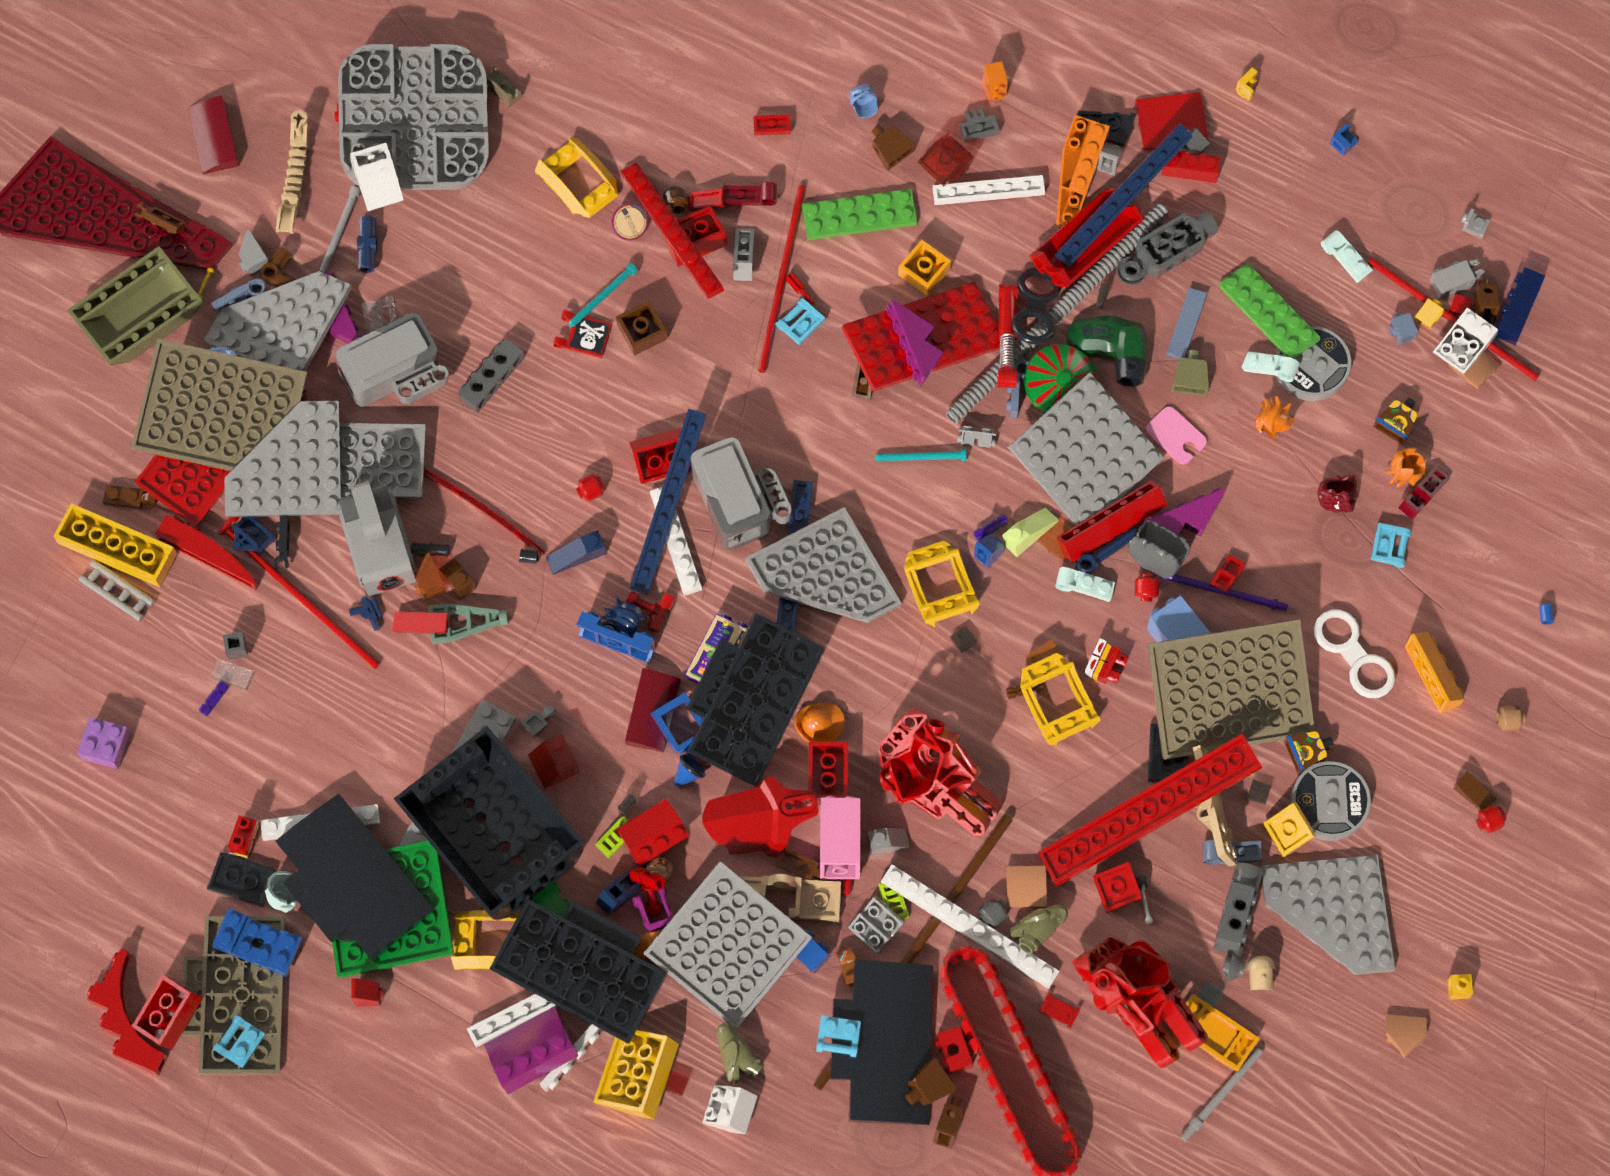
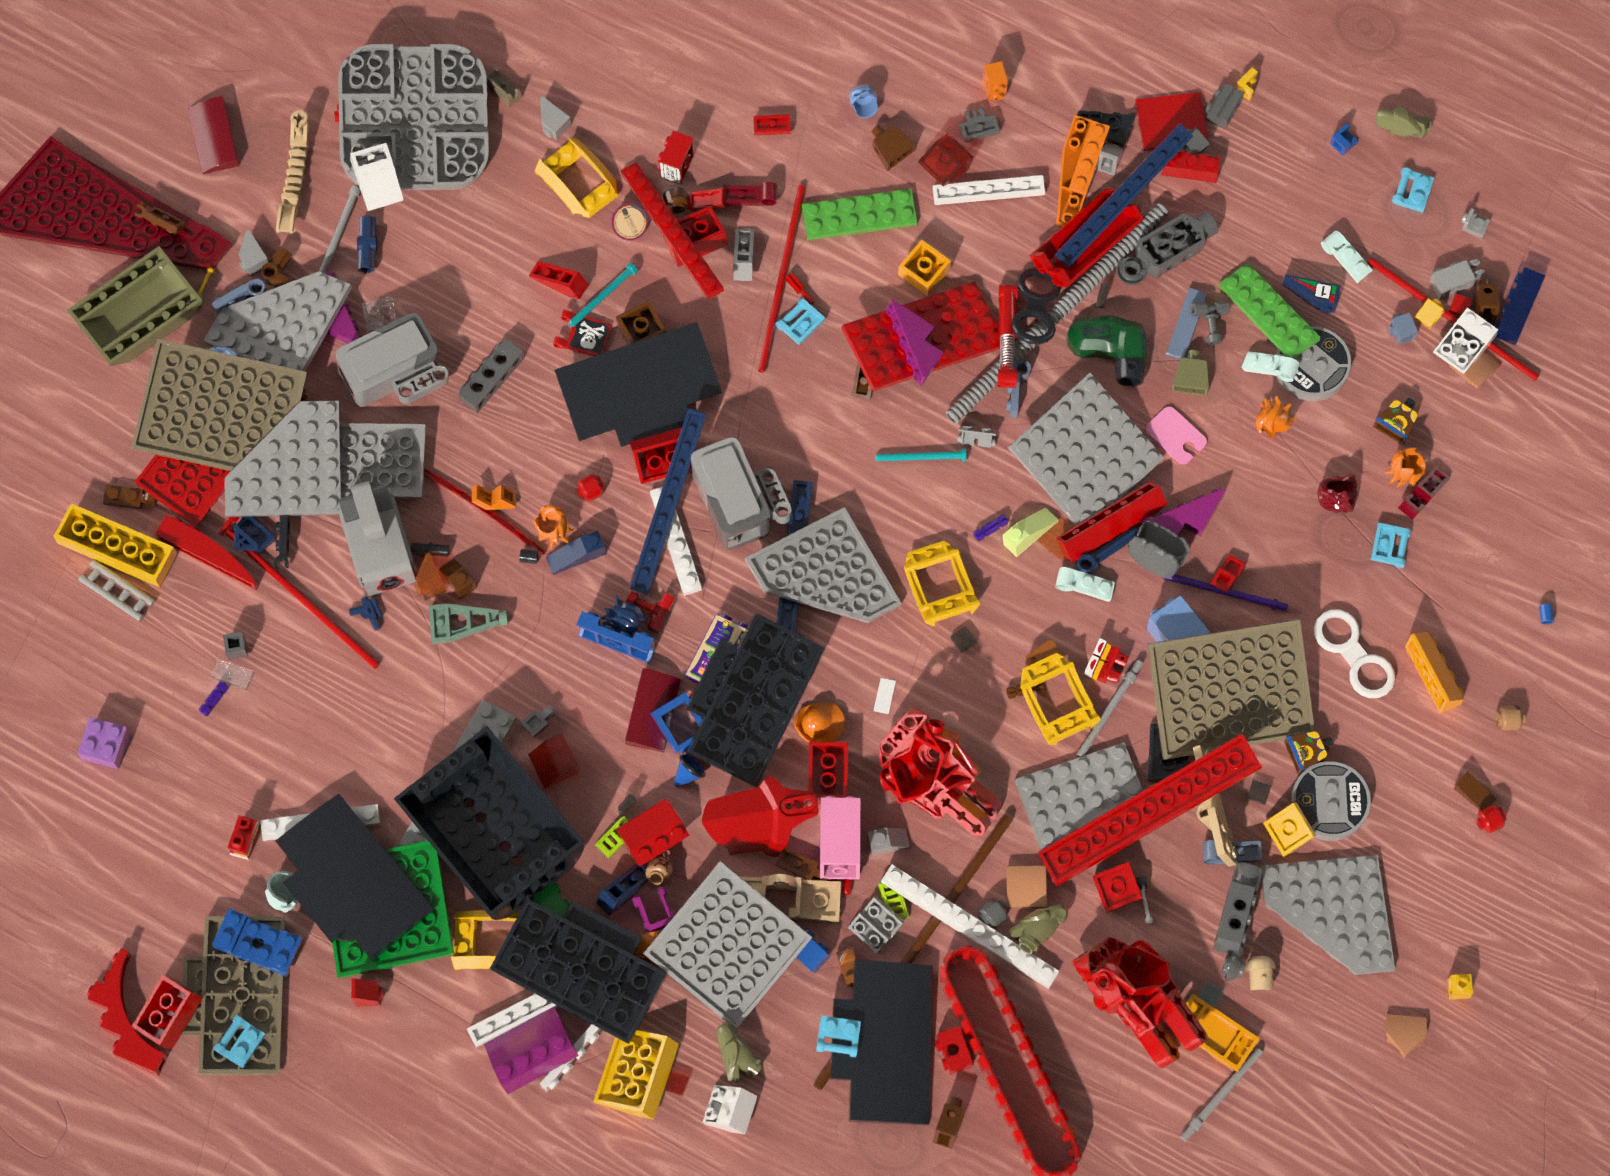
black tile [207,852,276,907] -> none
tile [392,612,450,634] -> none
red bar [630,867,665,916] -> none
reddish brown torso [905,1058,957,1105] -> none
blue slope [974,534,1004,568] -> none
dish [1024,344,1098,413] -> none
red piece [1039,993,1081,1029] -> none
red head [1134,574,1160,602] -> none
none -> orange slope [472,484,516,510]
none -> red slope [529,261,589,299]
none -> orange hair [533,505,575,549]
none -> light grey slope [540,96,571,140]
none -> black slope [554,322,722,447]
none -> red brick [658,131,695,185]
none -> white sticker [873,678,896,714]
none -> light grey plate [1014,743,1143,851]
none -> light grey bar [1076,660,1143,757]
none -> dark grey bar [1190,302,1230,345]
none -> dark grey brick [1205,83,1244,129]
none -> dark blue slope [1283,274,1341,313]
none -> olive animal [1375,106,1432,138]
none -> medium azure plate [1392,168,1434,213]

